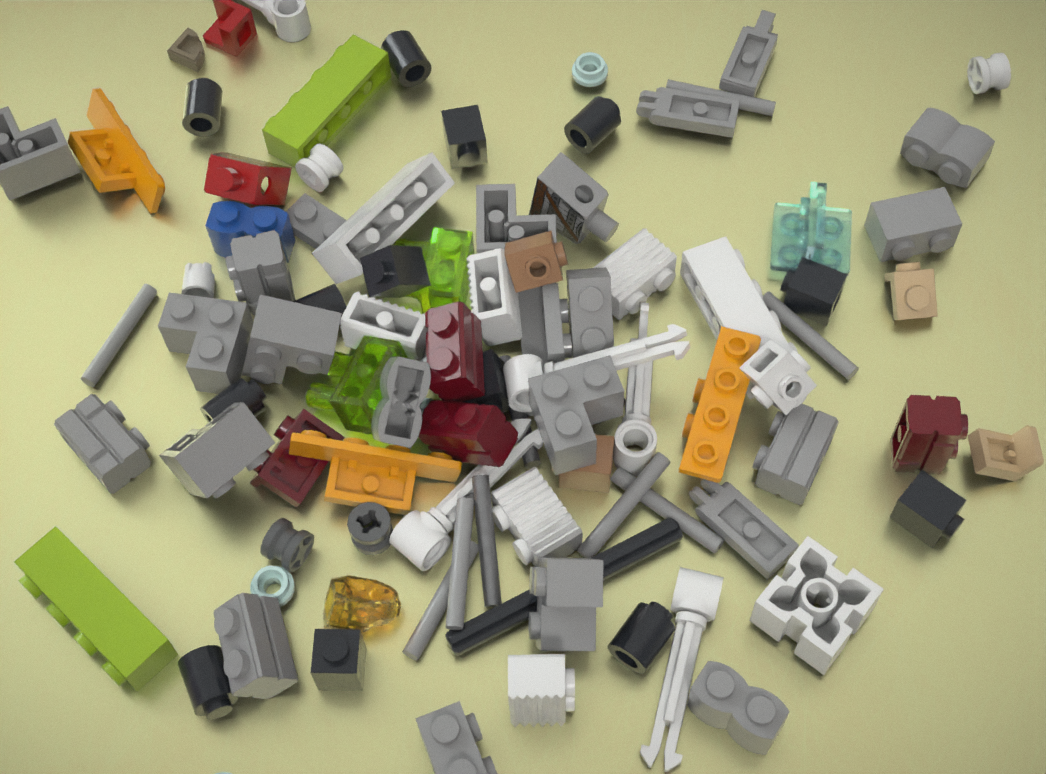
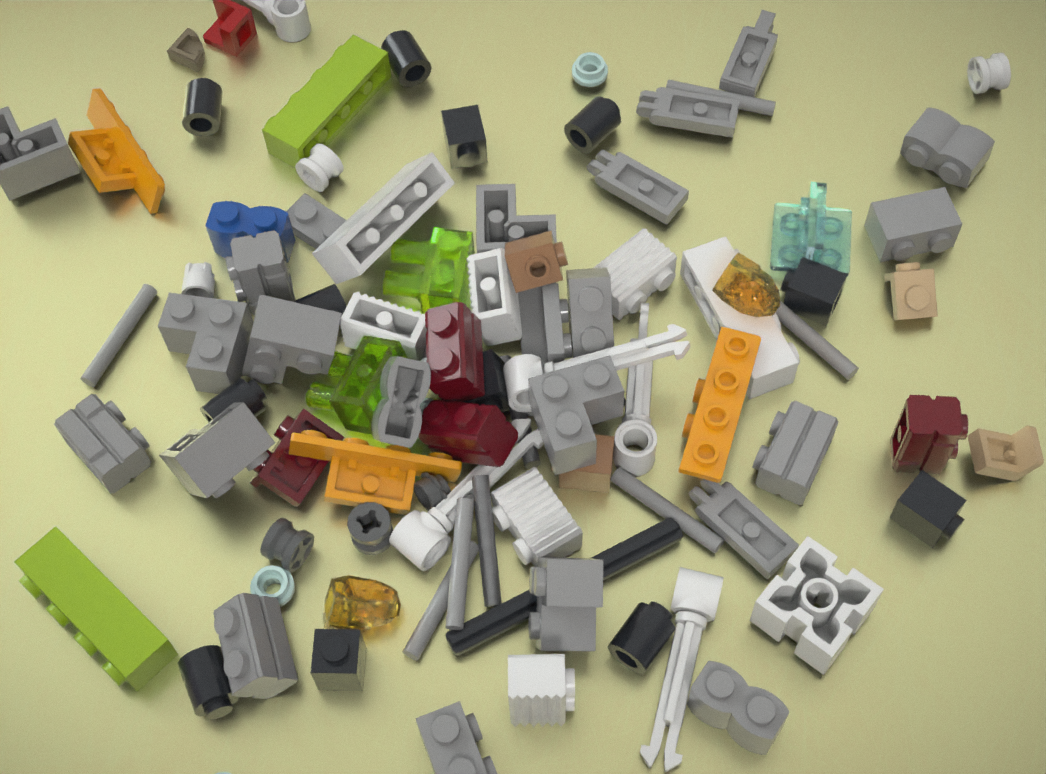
red torso [204,152,292,205] -> none
black brick [360,245,431,298] -> none
light grey torso [529,152,619,244] -> none
light grey bar [576,452,671,558] -> none
white brick [740,339,817,415] -> none
none -> dark grey plate [413,472,451,511]
none -> light grey hinge [587,150,689,225]
none -> rock [712,252,780,317]

